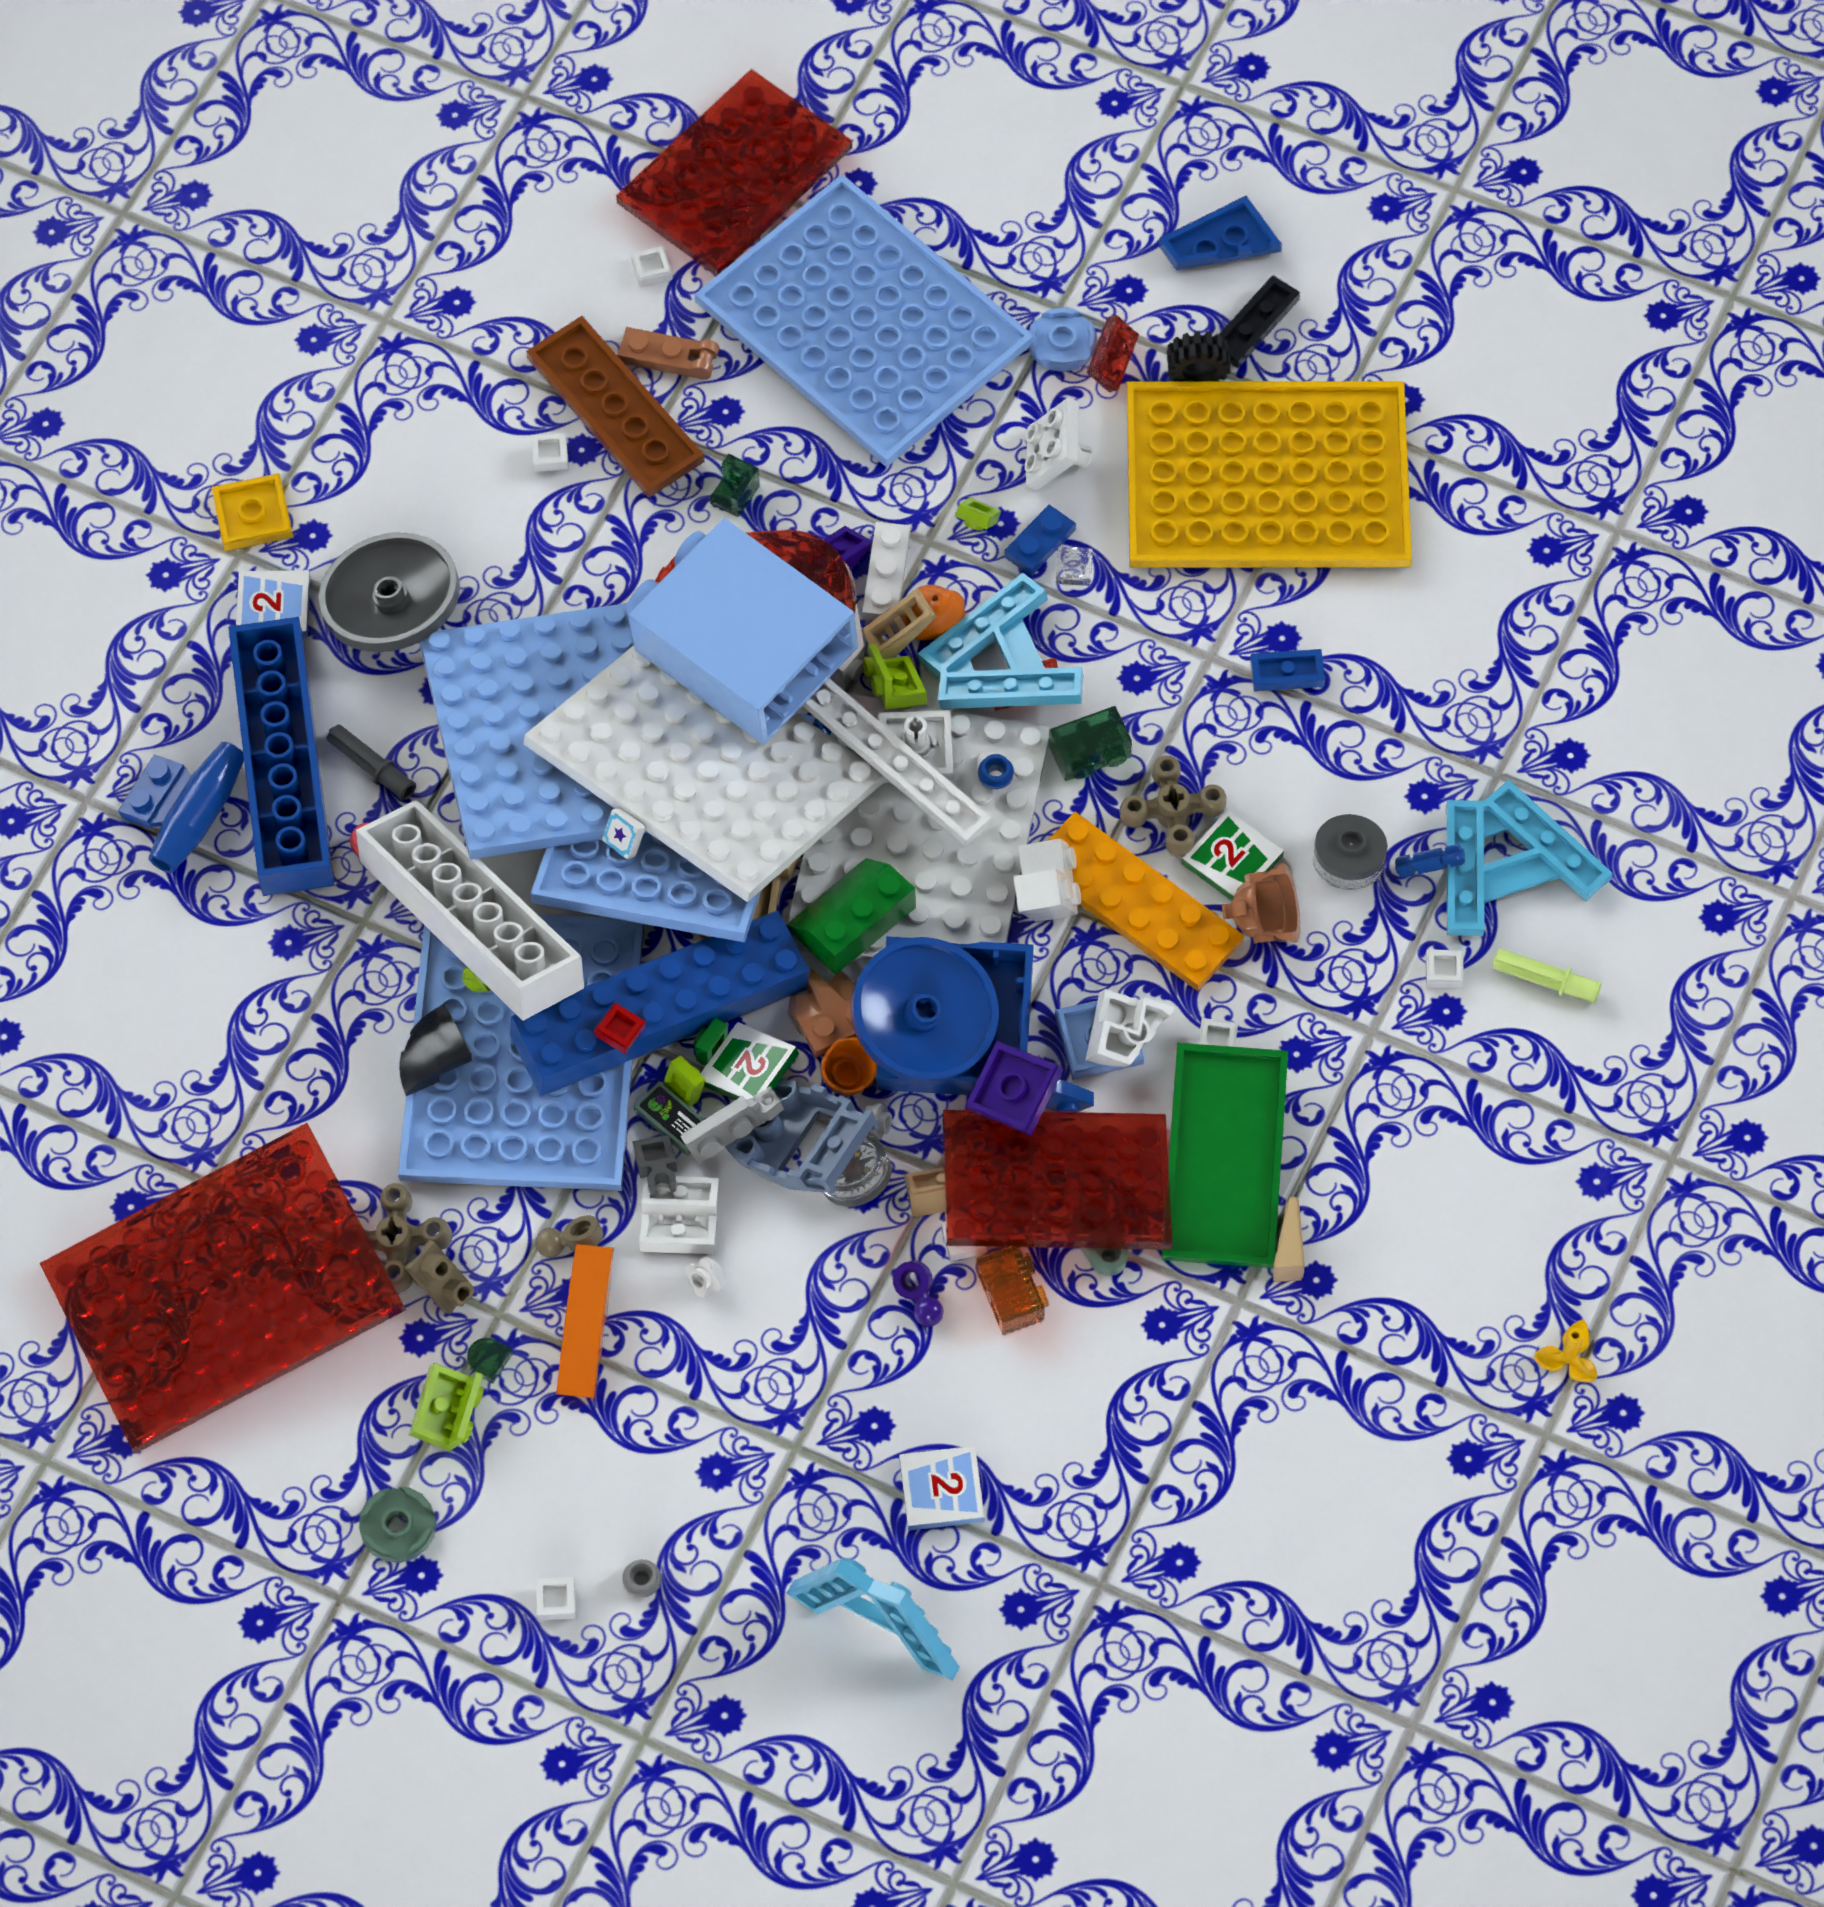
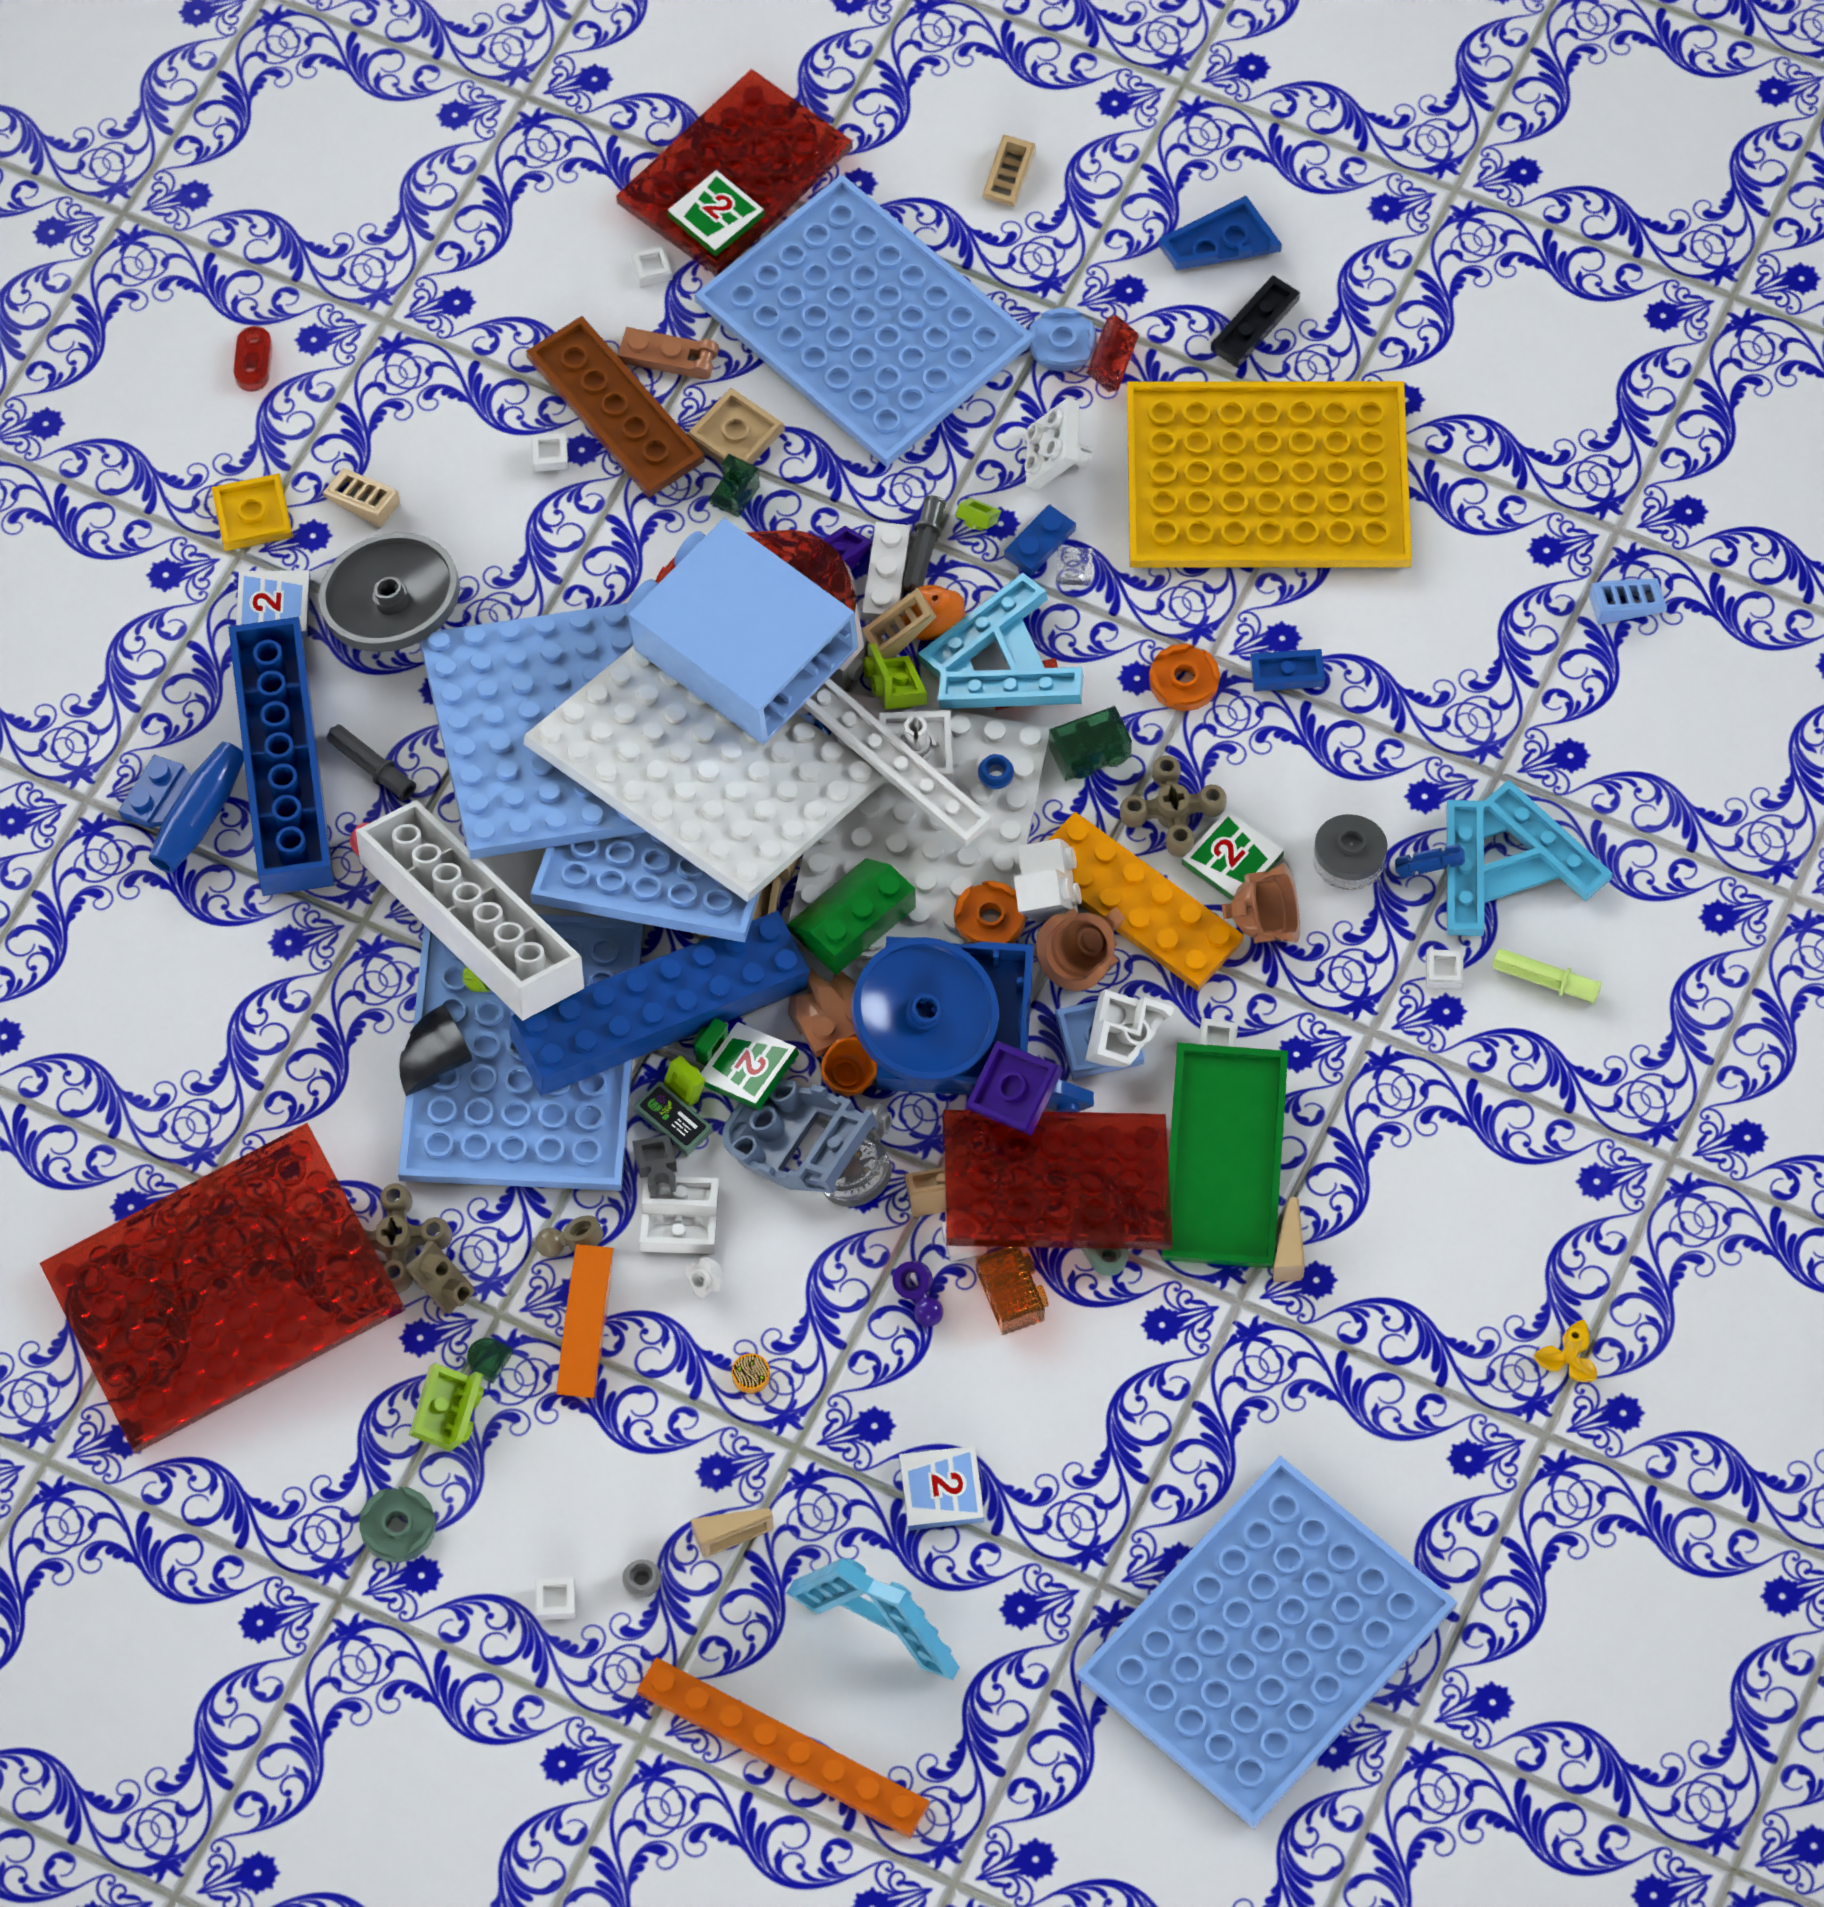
red tile [594,1002,646,1054] -> none
white tile [602,807,646,859] -> none
light grey hinge [680,1087,784,1164] -> none
black tyre [1166,331,1231,381] -> none
none -> clear red plate [233,326,272,392]
none -> tan slope [323,468,400,528]
none -> orange plate [637,1657,930,1839]
none -> tile [668,170,764,257]
none -> tan tile [687,388,785,477]
none -> tan slope [690,1508,774,1558]
none -> tile [732,1353,770,1394]
none -> dark grey axle [902,495,946,593]
none -> orange tile [954,881,1027,944]
none -> tan slope [982,134,1036,207]
none -> nougat helmet [1036,907,1125,991]
none -> light blue plate [1076,1456,1457,1829]
none -> orange tile [1149,643,1220,711]
none -> light blue slope [1589,578,1667,625]

